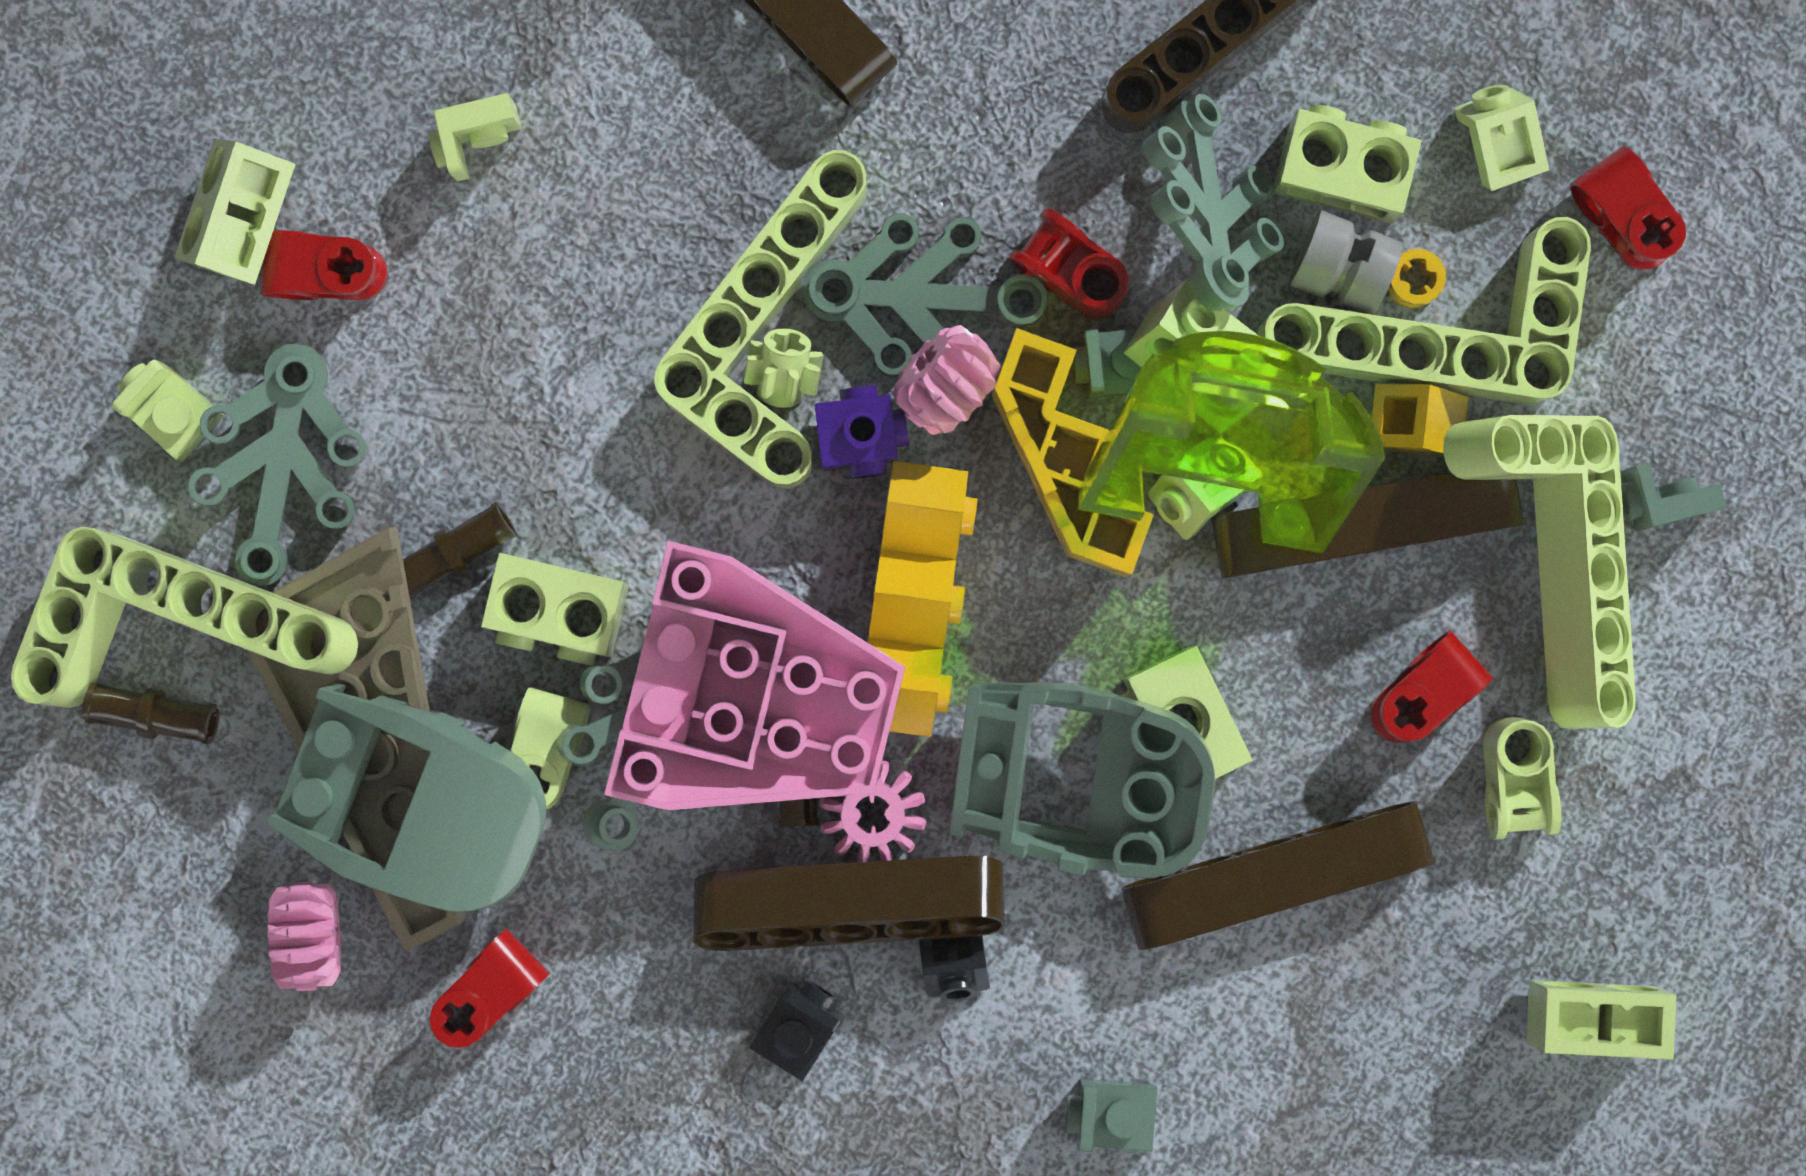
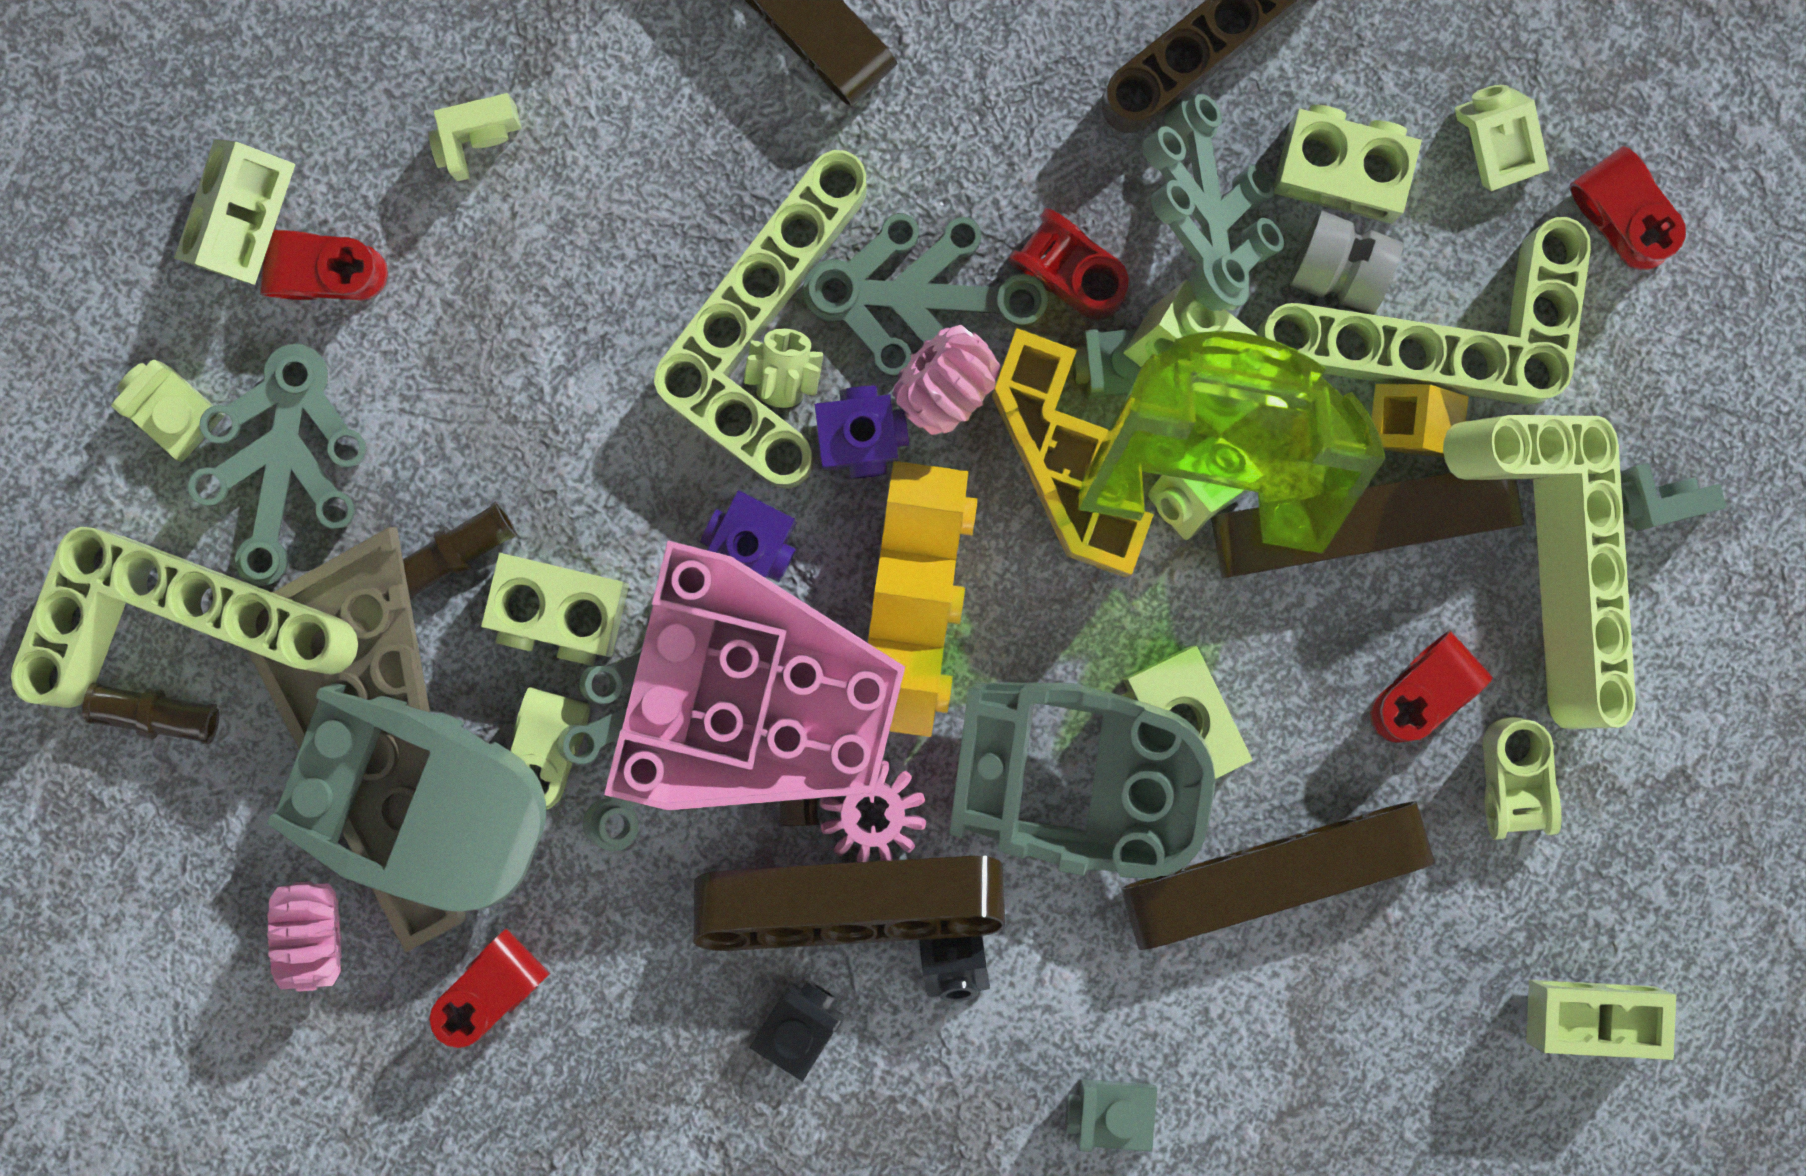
yellow bush [1387,249,1446,309] -> none
none -> dark purple brick [700,490,797,583]

